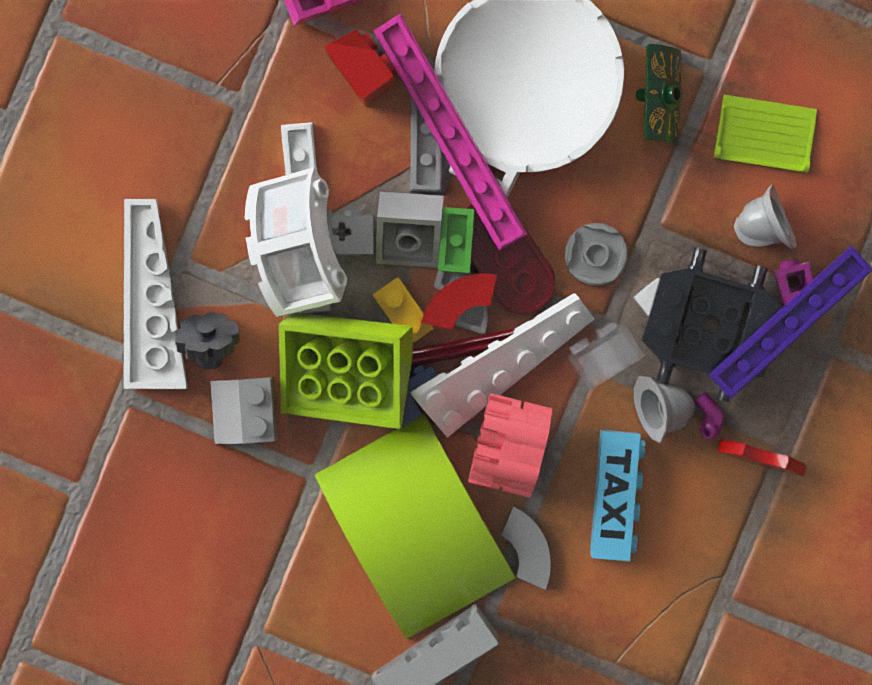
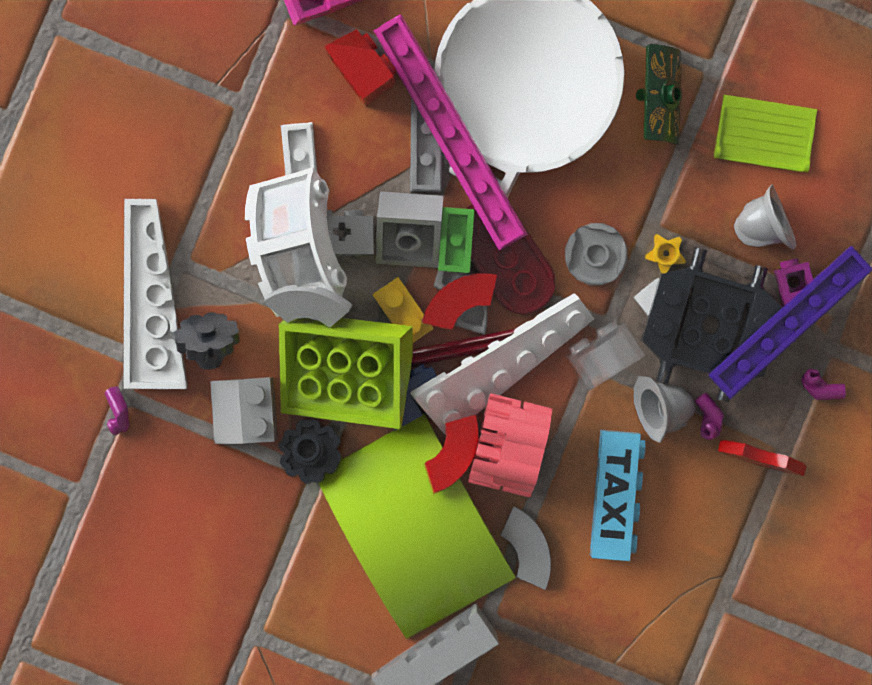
none -> magenta arm [104,386,130,435]
none -> light grey tile [264,284,352,327]
none -> black plant [279,419,343,484]
none -> red tile [424,414,479,495]
none -> yellow plate [645,234,686,273]
none -> magenta arm [801,369,846,400]

